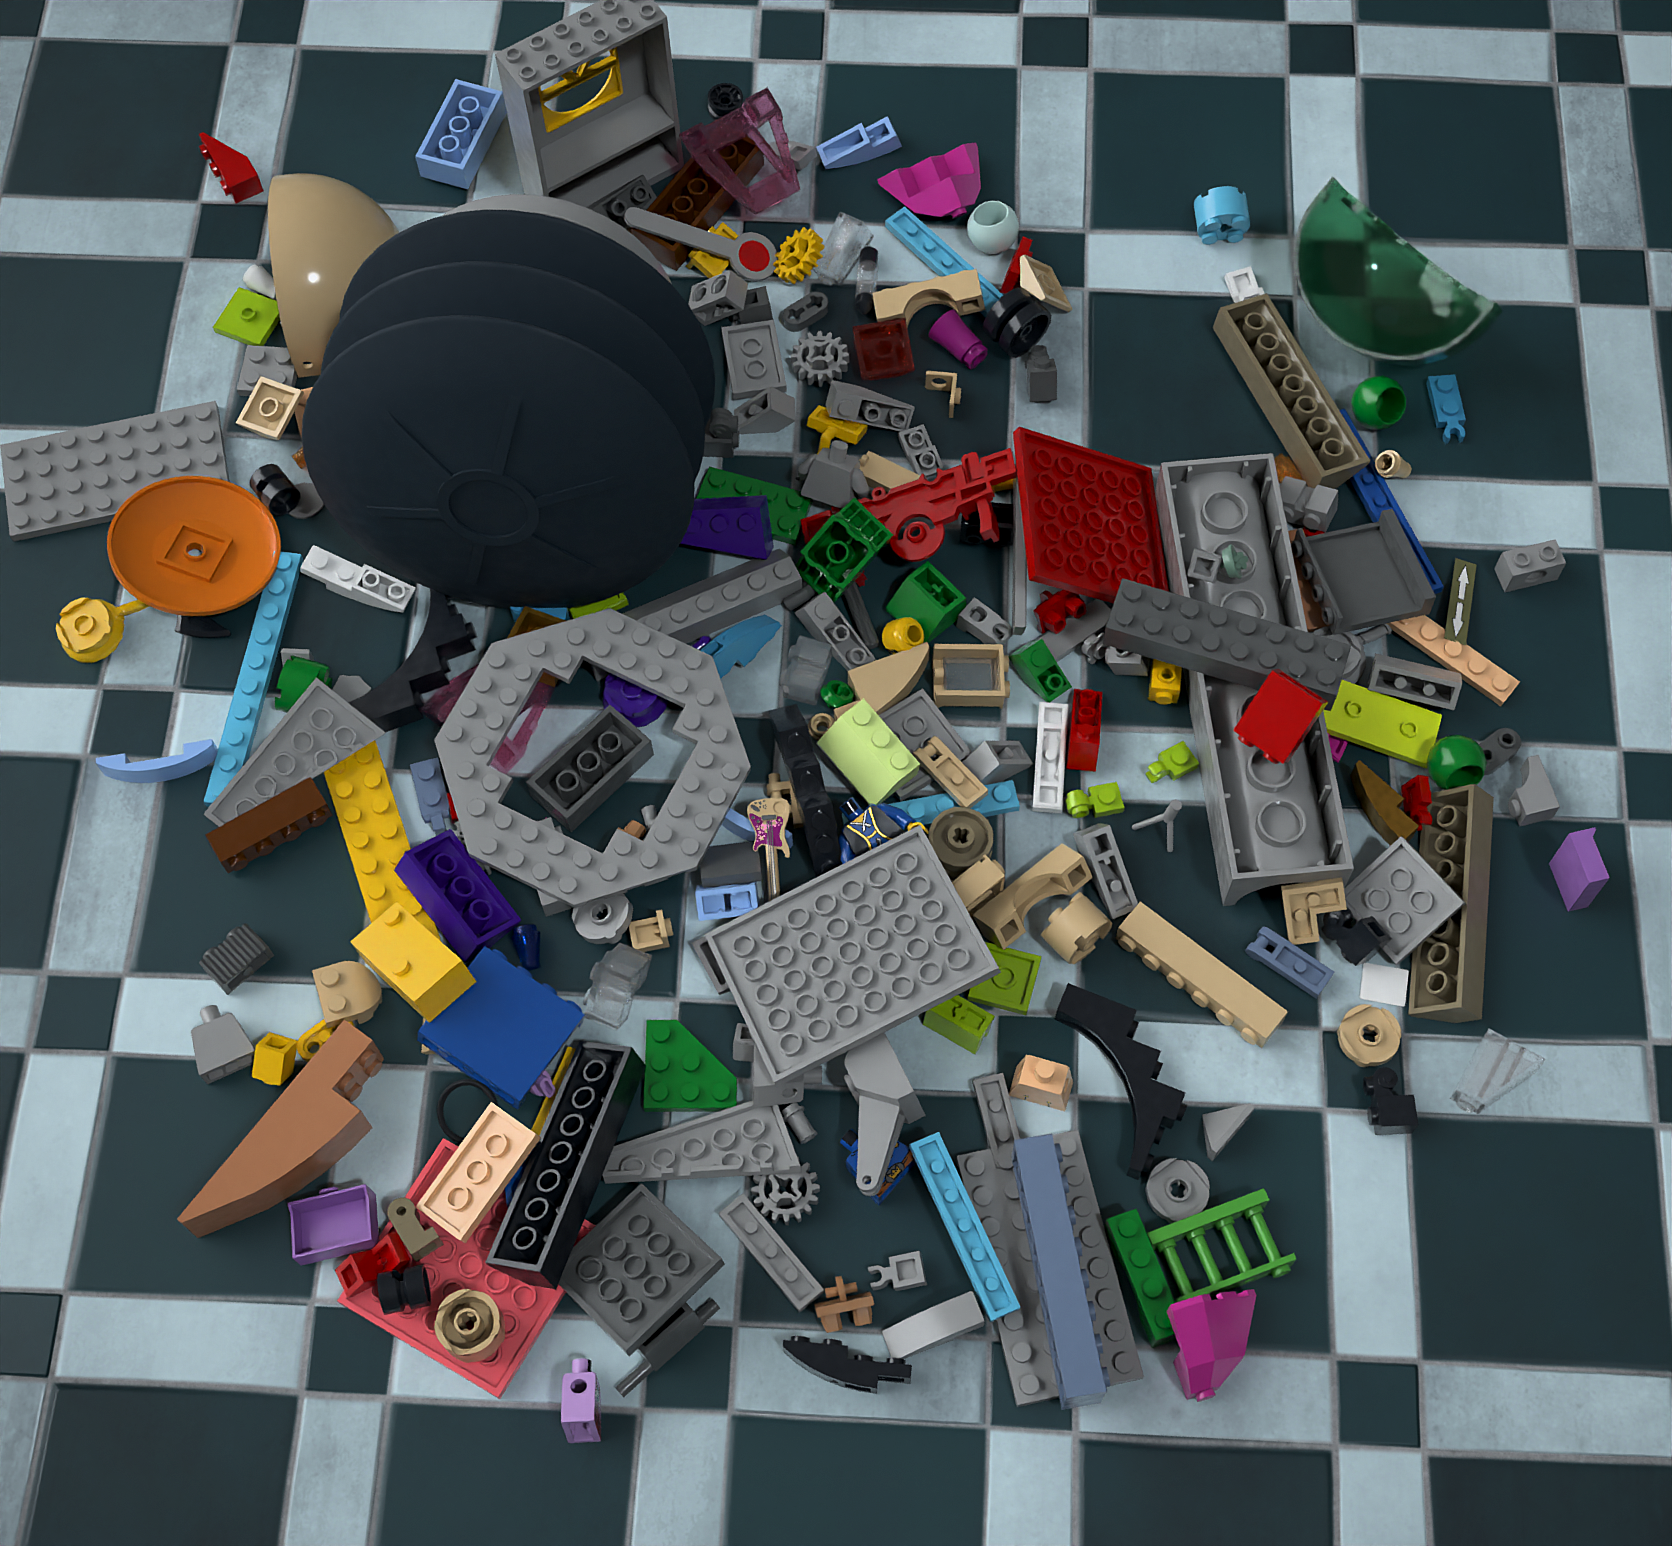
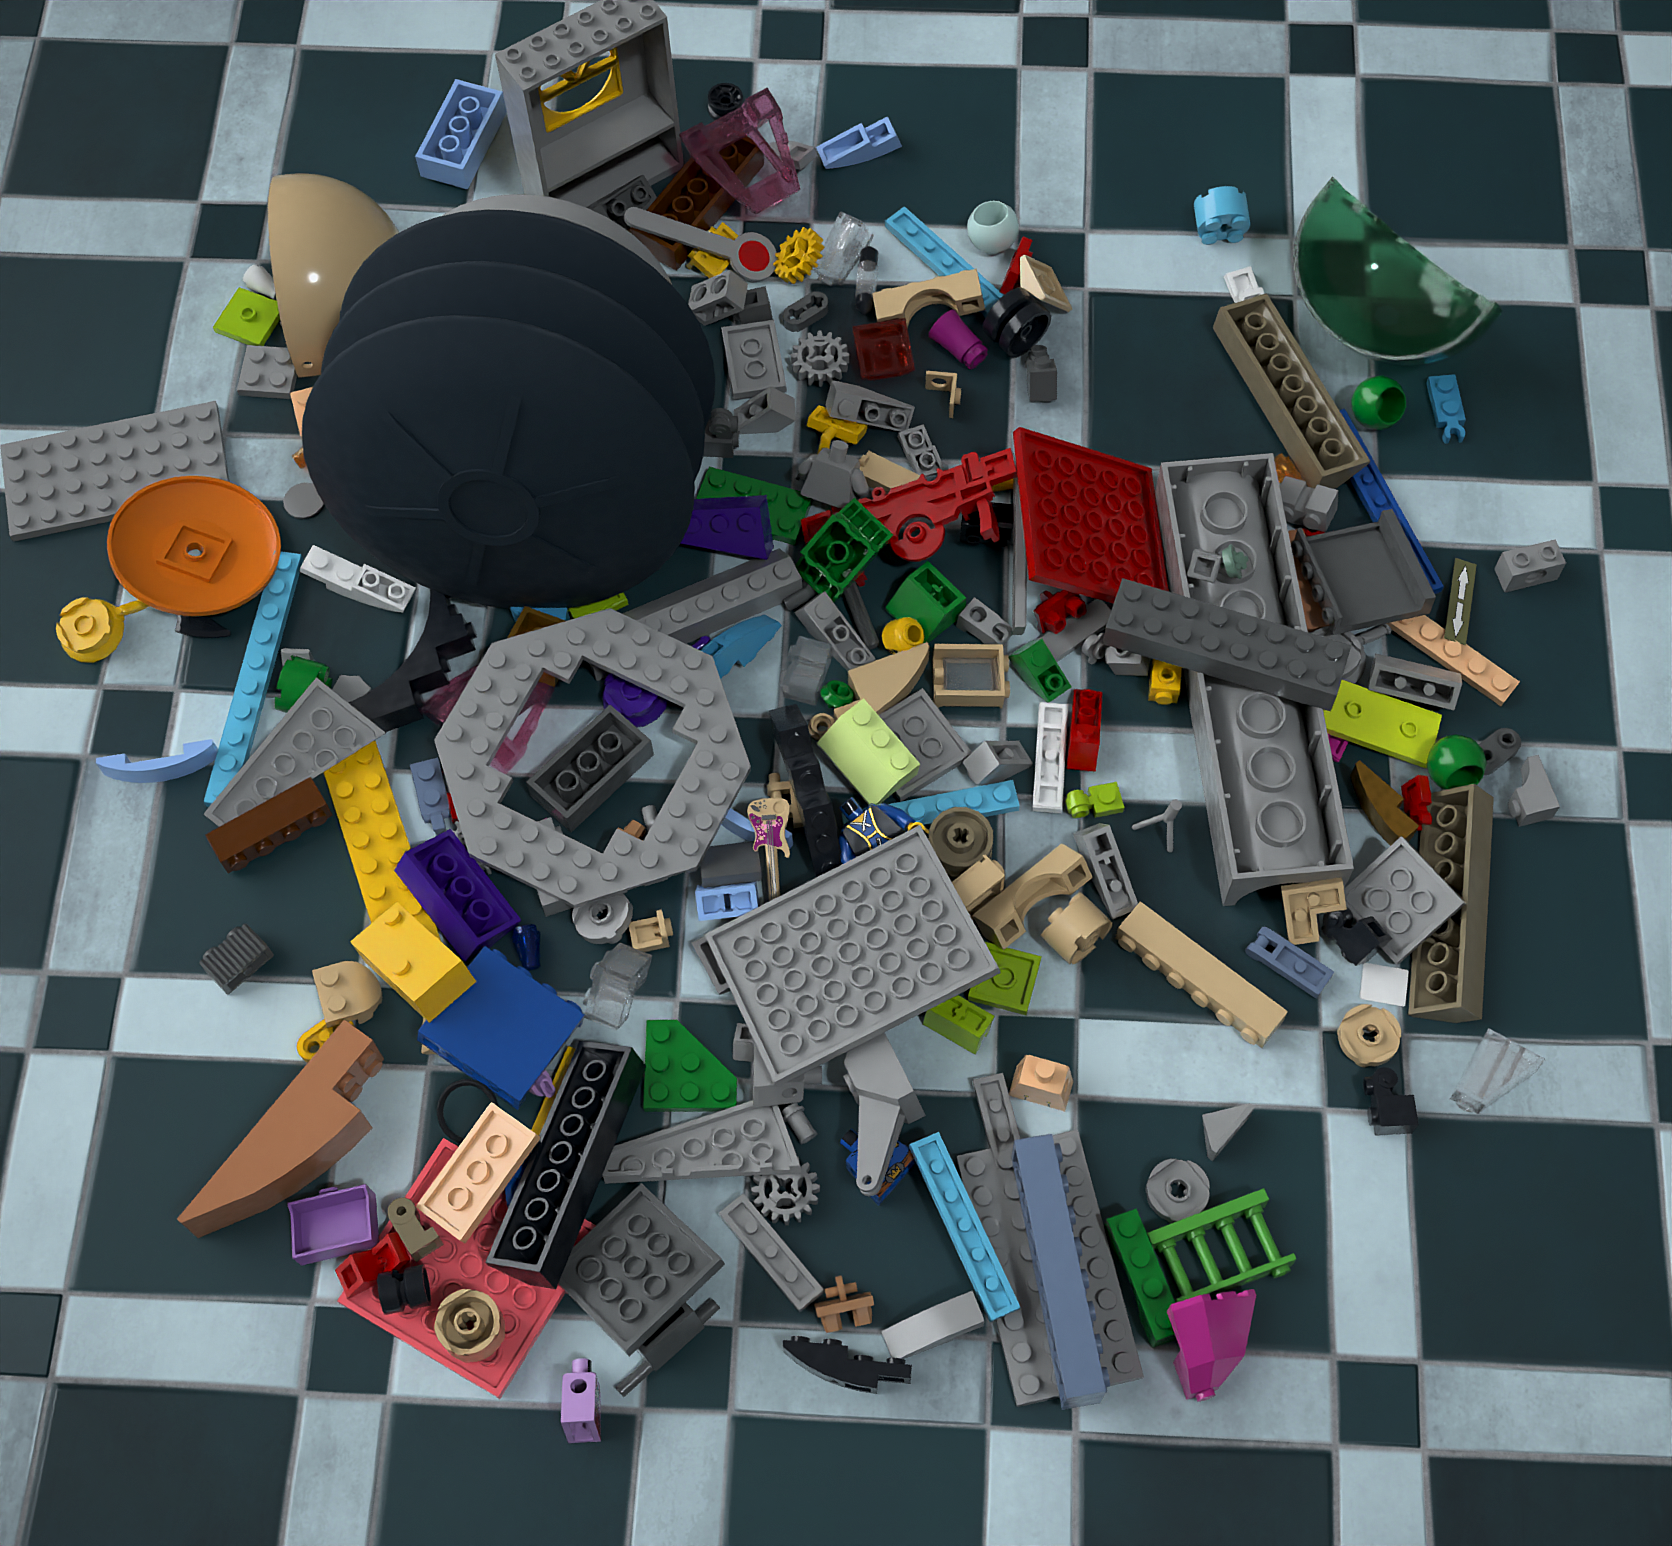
light grey torso [191,1005,255,1084] -> none
red slope [199,132,264,204] -> none
tan slope [236,376,304,440] -> none
black wheel [250,464,301,516] -> none
yellow brick [252,1032,298,1086] -> none
light grey plate [868,1251,927,1291] -> none
dark pink brick [877,143,981,219] -> none
tan plate [912,736,988,808] -> none
black arch [1055,983,1188,1180] -> none
lime plate [1145,741,1199,783] -> none
red brick [1233,669,1328,764] -> none
tan cone [1375,450,1412,478] -> none
medium lavender container [1549,827,1609,912] -> none

